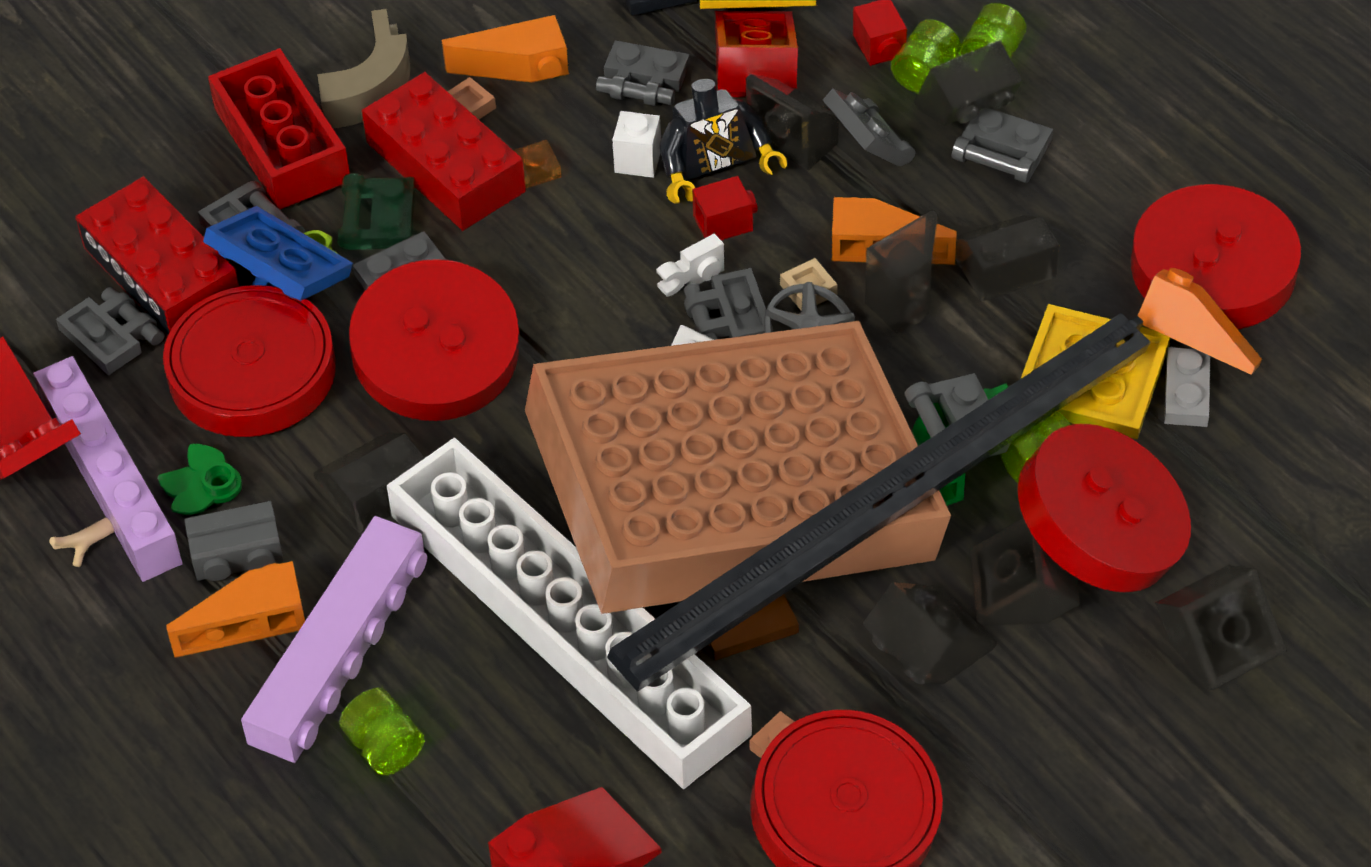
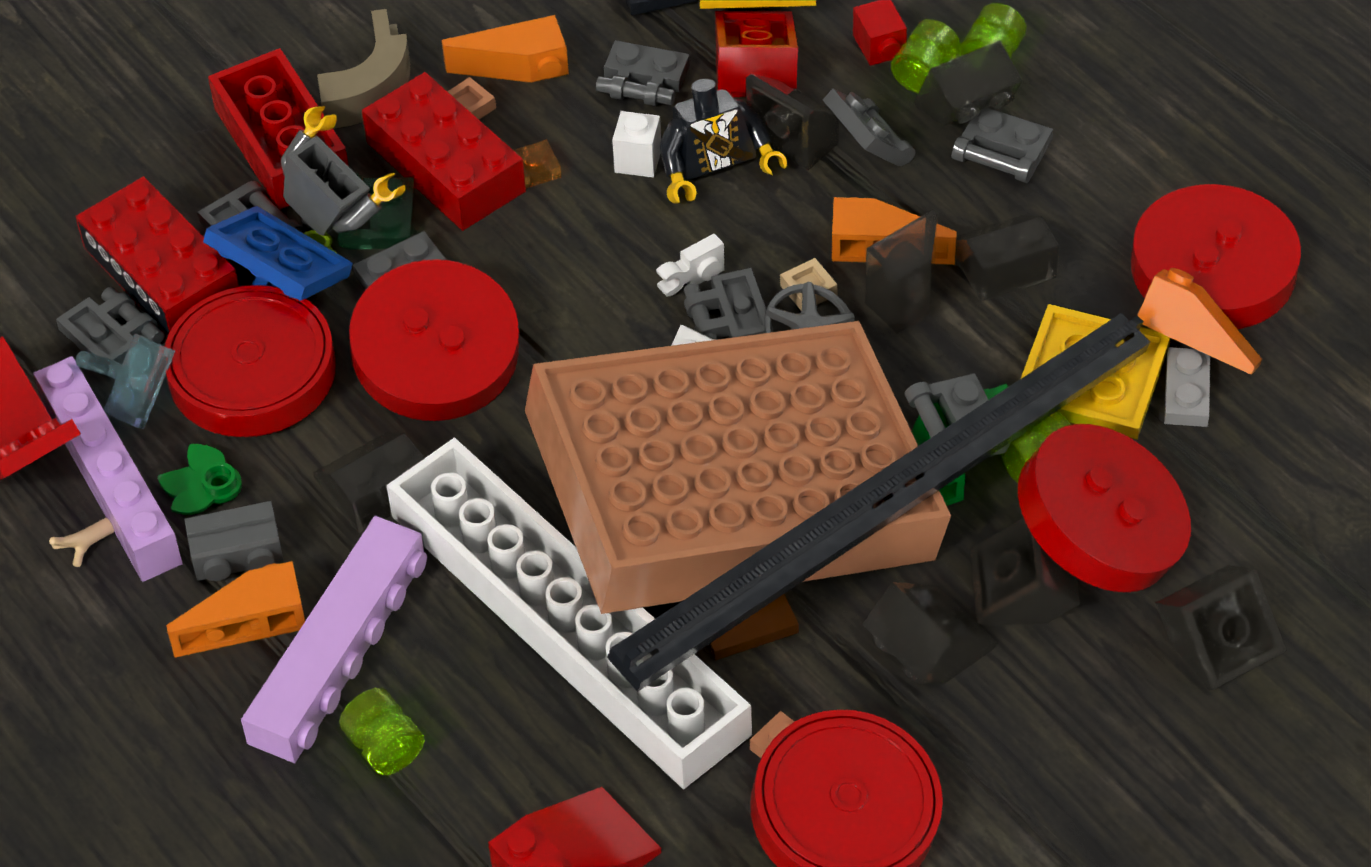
red brick [692,176,758,240] -> none
none -> clear light blue plate [76,334,175,429]
none -> dark grey torso [281,106,405,236]

